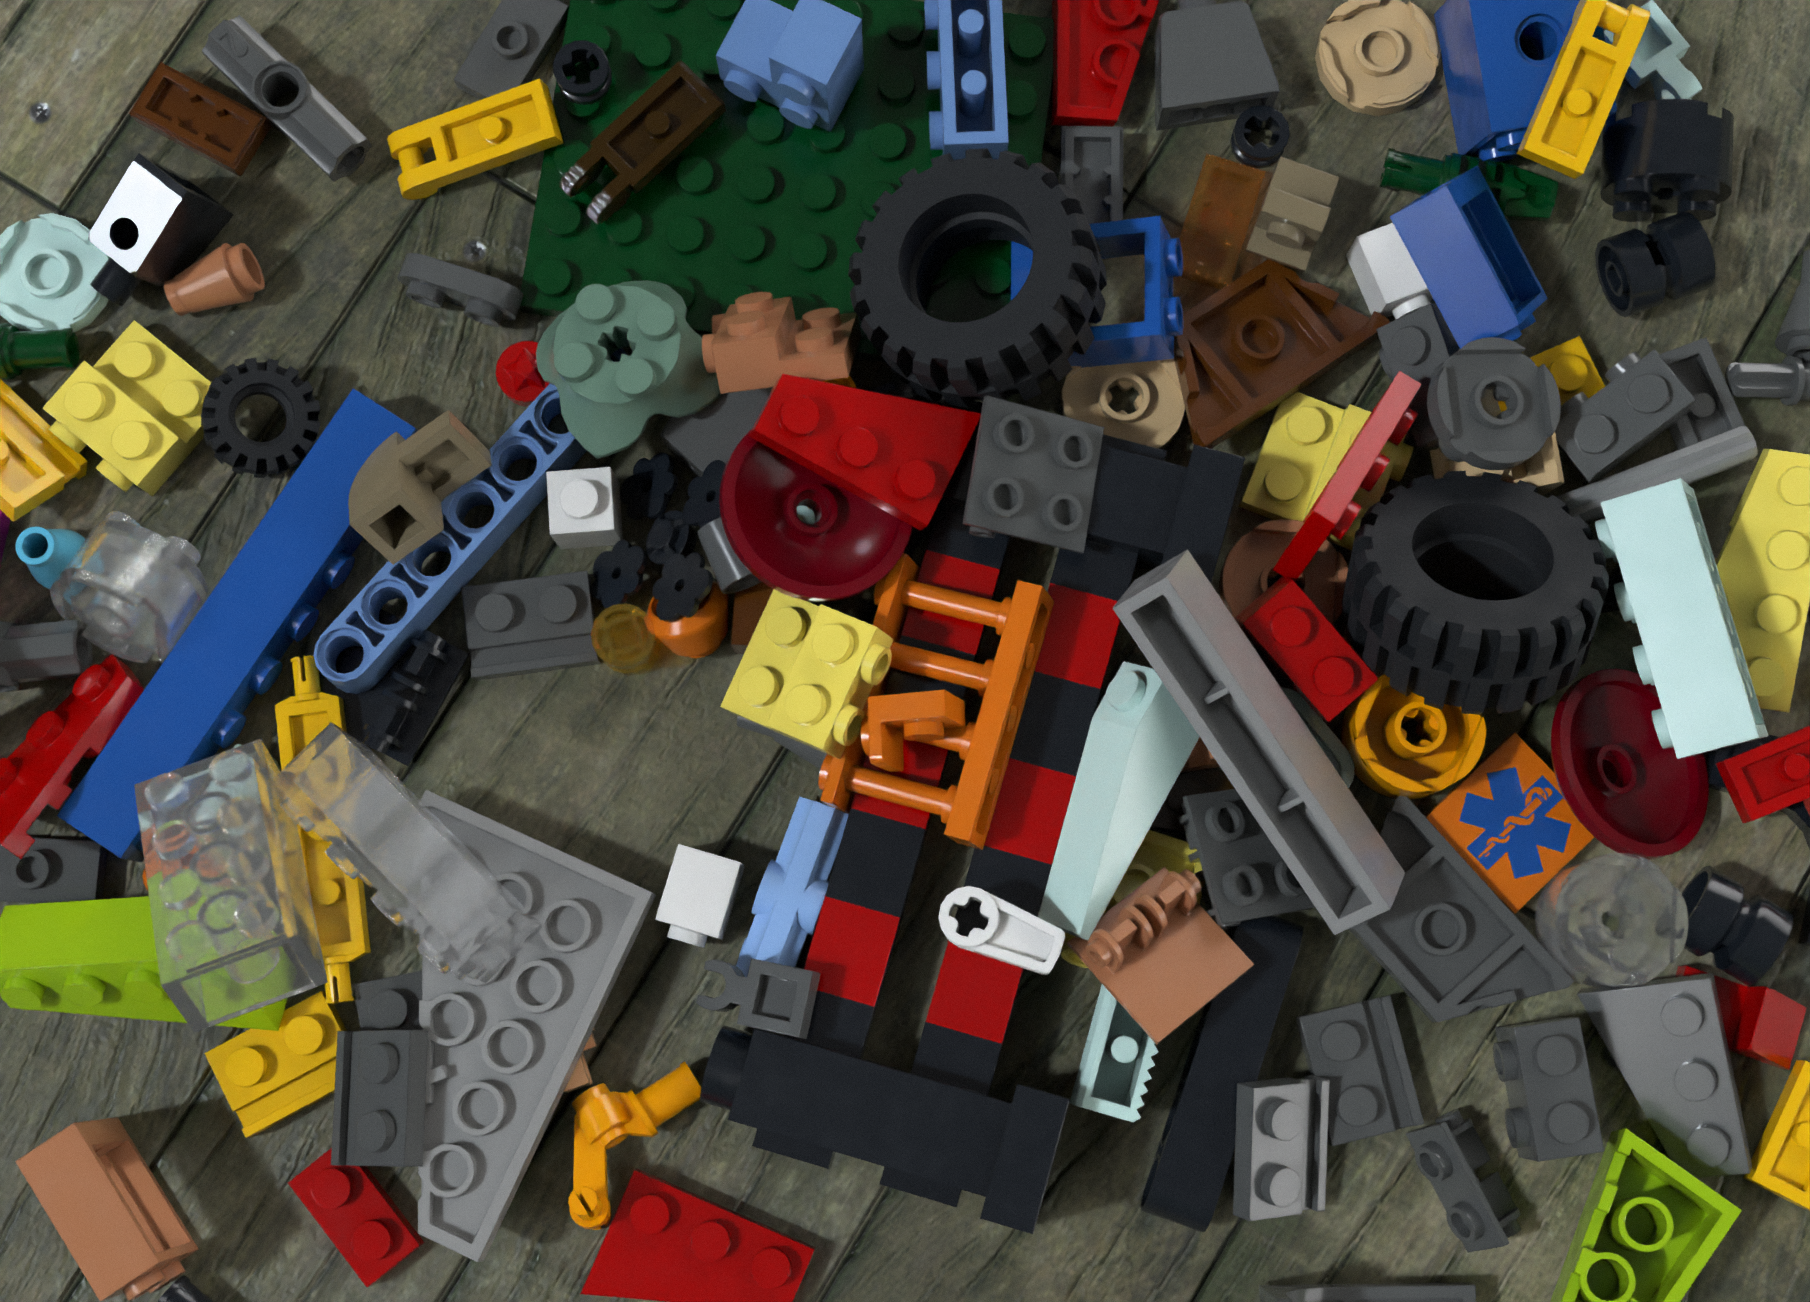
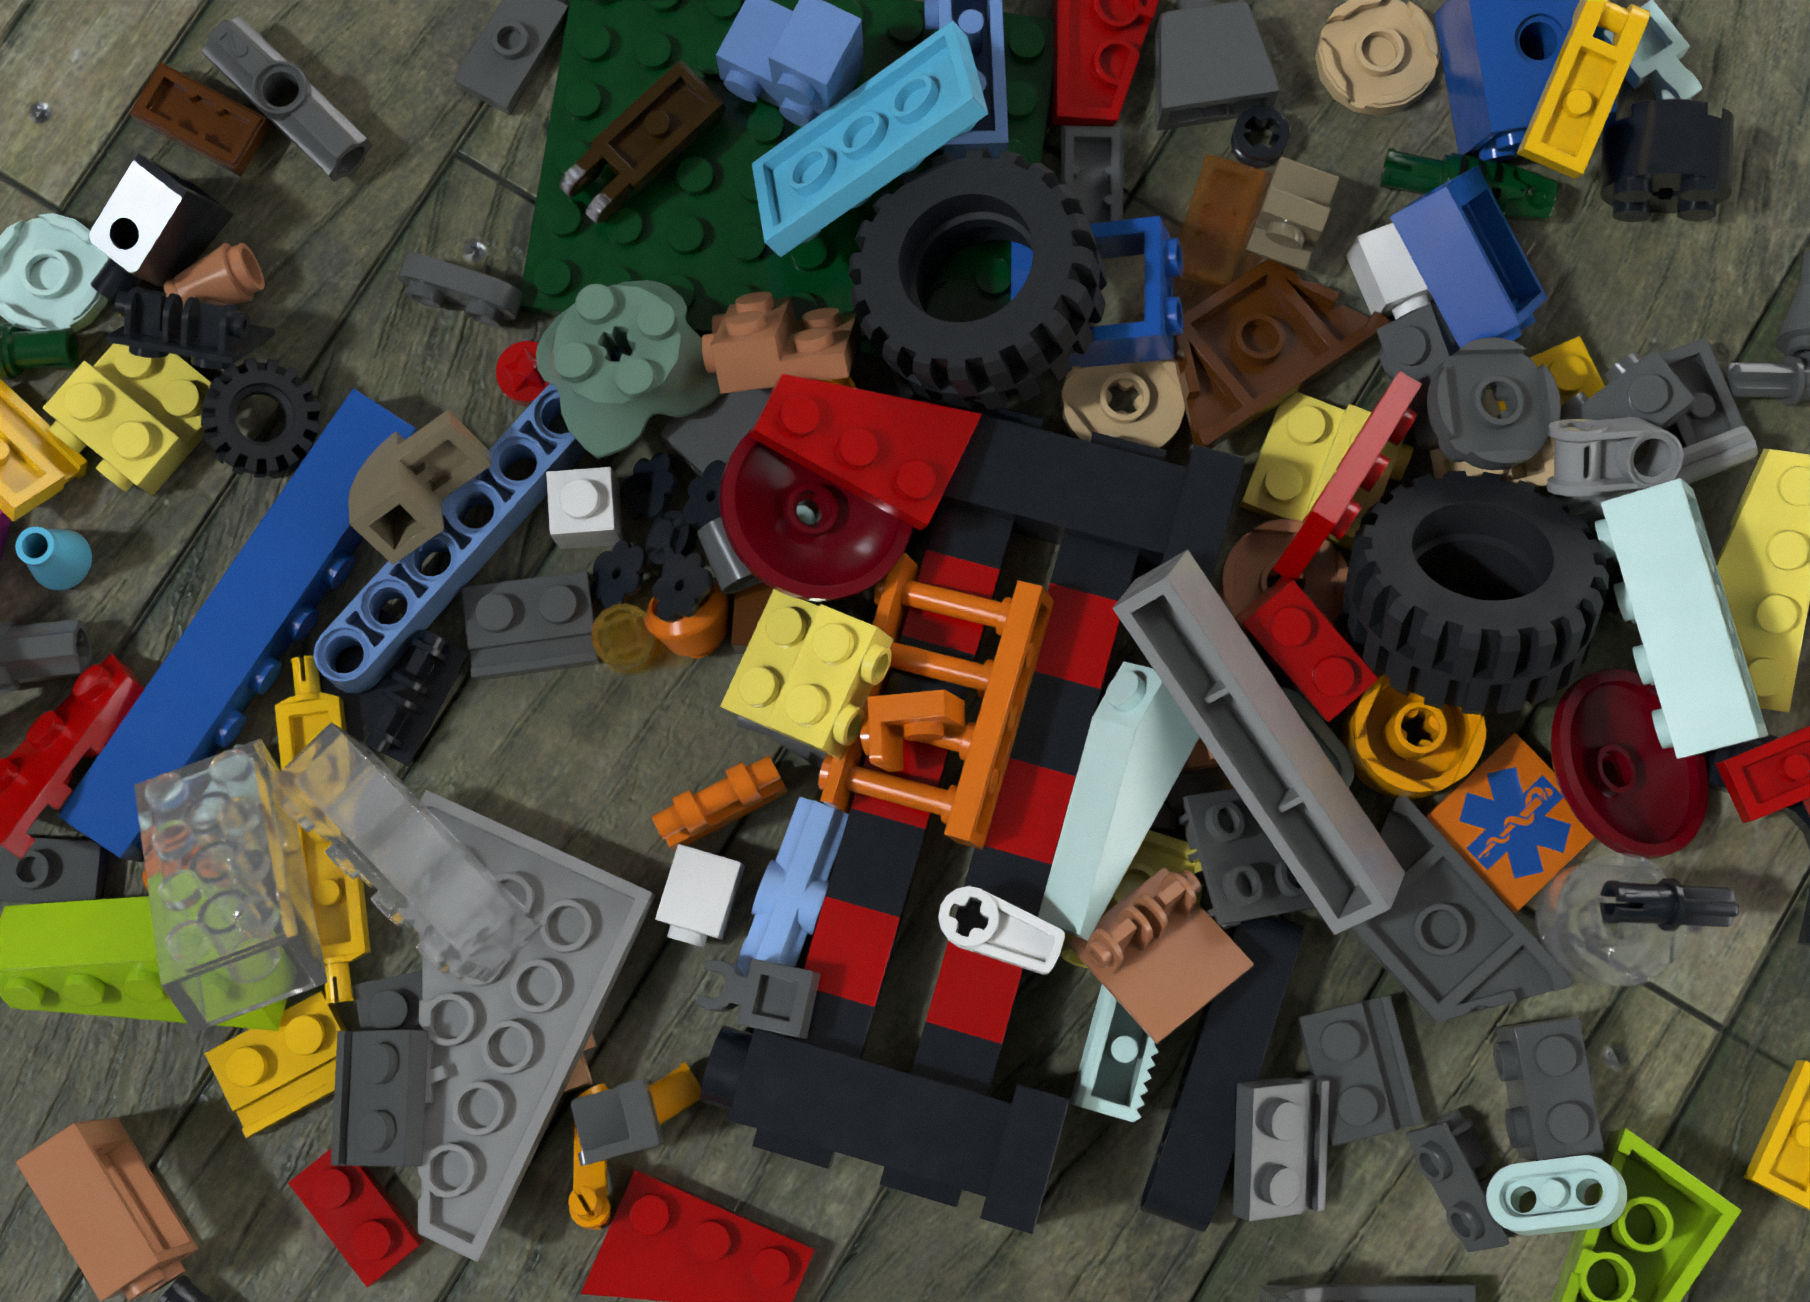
clear brick [50,511,208,663] -> none
yellow plate [387,78,564,200] -> none
black bush [553,40,612,105] -> none
dark grey hinge [962,395,1104,554] -> none
dark grey wing [1577,973,1752,1178] -> none
black wheel [1595,212,1715,317] -> none
black wheel [1664,865,1793,985] -> none
red slope [1675,966,1807,1070] -> none
none -> black hinge [106,287,275,369]
none -> dark grey panel [571,1078,664,1166]
none -> orange plate [651,755,789,852]
none -> medium azure plate [752,20,989,257]
none -> light aqua plate [1486,1155,1627,1236]
none -> light grey piece [1547,417,1684,497]
none -> black axle [1600,878,1739,931]

